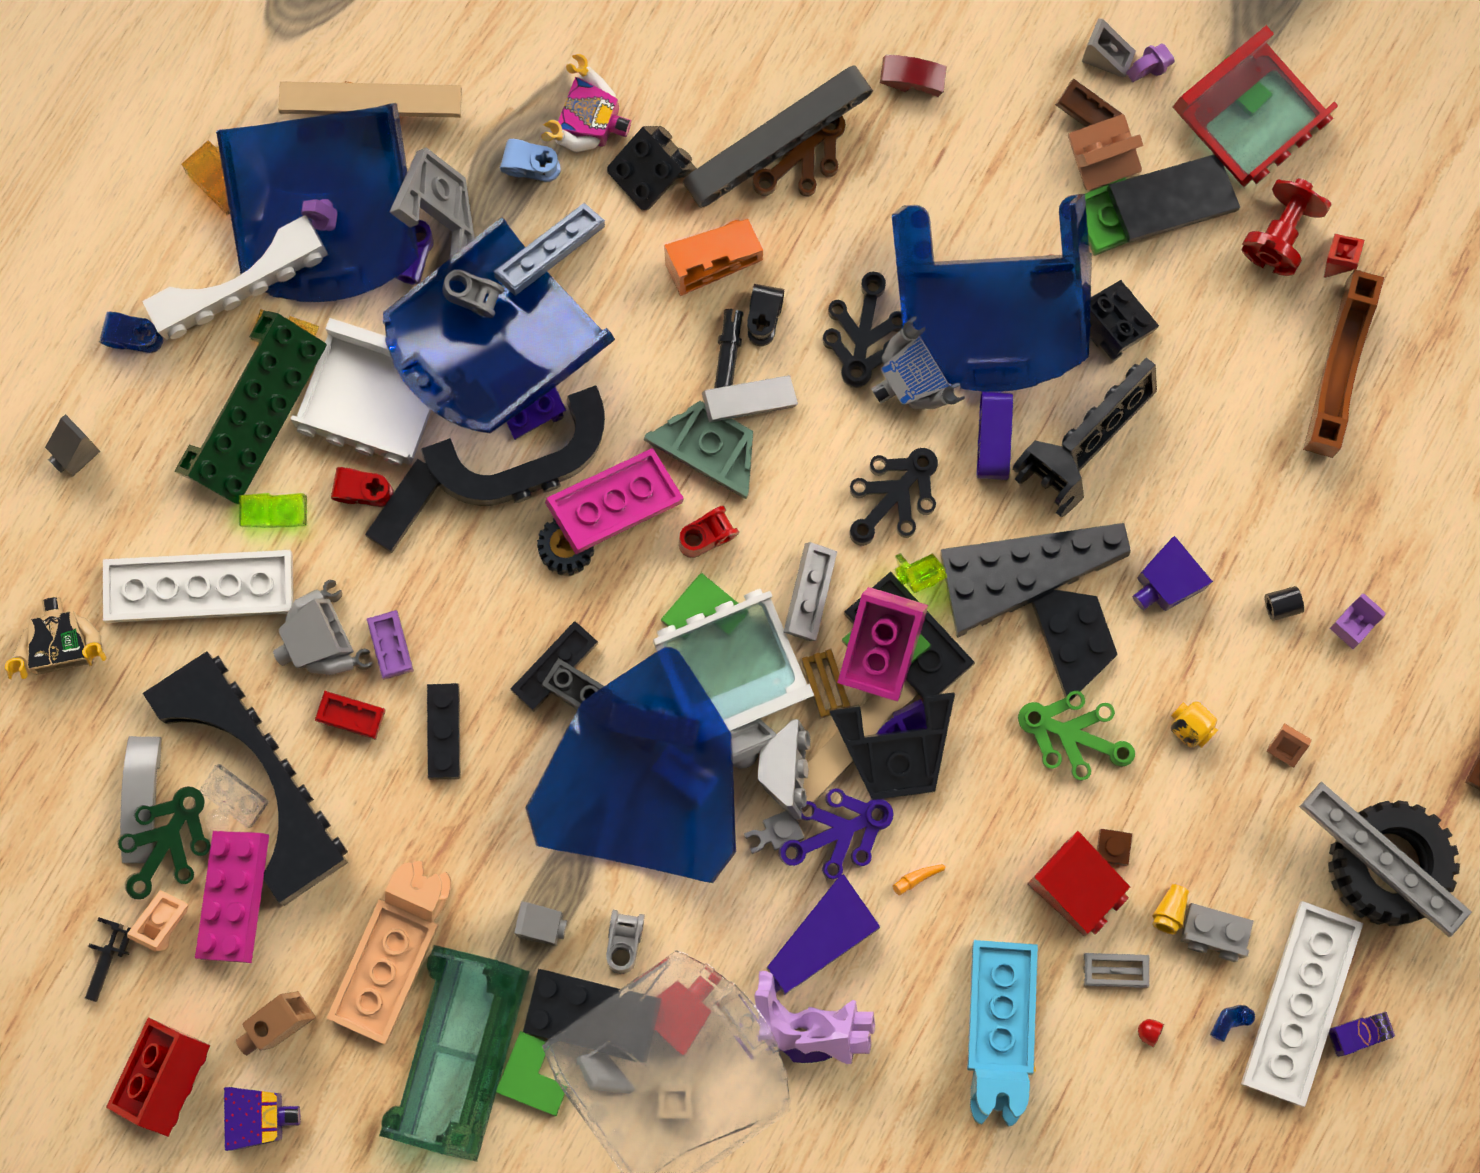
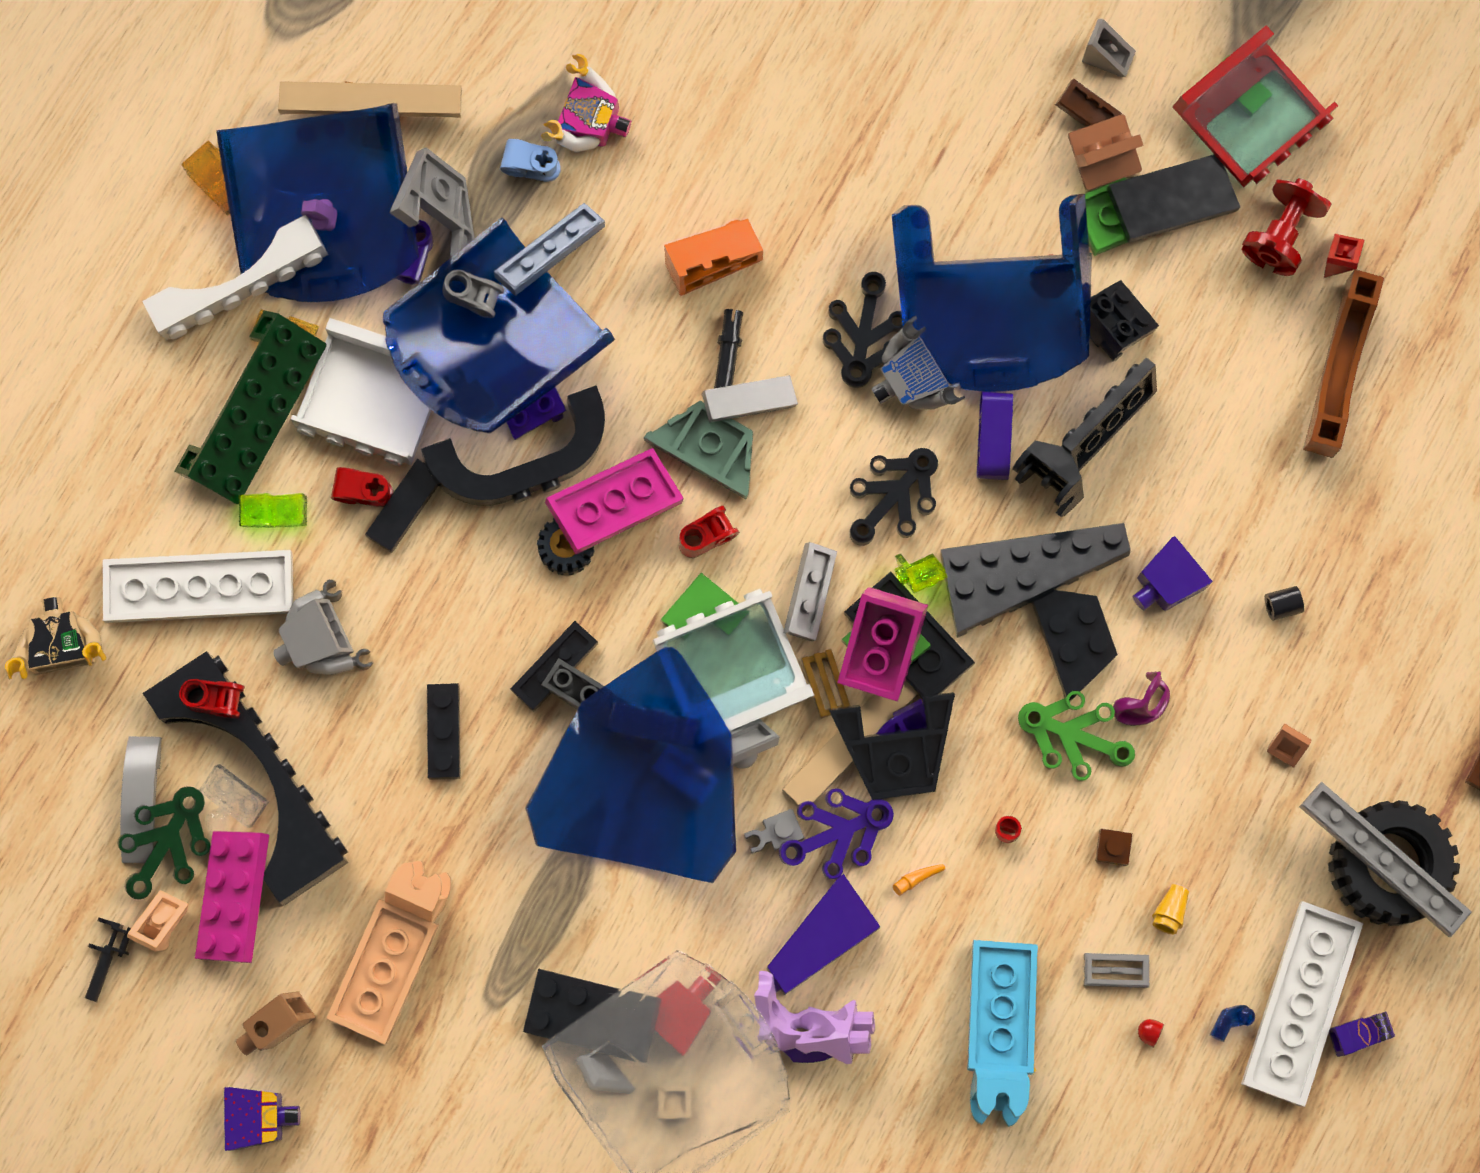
dark grey slope [45,414,101,476] -> none
clear blue piece [99,311,163,353] -> none
red slope [106,1017,211,1137] -> none
red plate [315,691,386,740] -> none
medium lavender plate [367,610,414,680] -> none
windscreen [379,945,530,1162] -> none
bright green tile [496,1031,568,1116] -> none
light grey slope [514,901,567,946] -> none
light grey piece [606,909,645,974] -> none
black bracket [607,126,697,210] -> none
dark grey beam [683,65,873,208] -> none
black piece [747,284,785,346] -> none
reddish brown plant [753,116,846,196] -> none
slope [758,719,810,819] -> none
dark red slope [880,55,947,97] -> none
red slope [1027,831,1130,936] -> none
medium lavender piece [1126,43,1175,82] -> none
yellow head [1171,701,1218,748] -> none
light grey bracket [1180,903,1253,962] -> none
medium lavender bracket [1329,594,1386,649] -> none
none -> red piece [179,679,245,718]
none -> red hinge [995,816,1022,843]
none -> magenta piece [1113,671,1170,726]

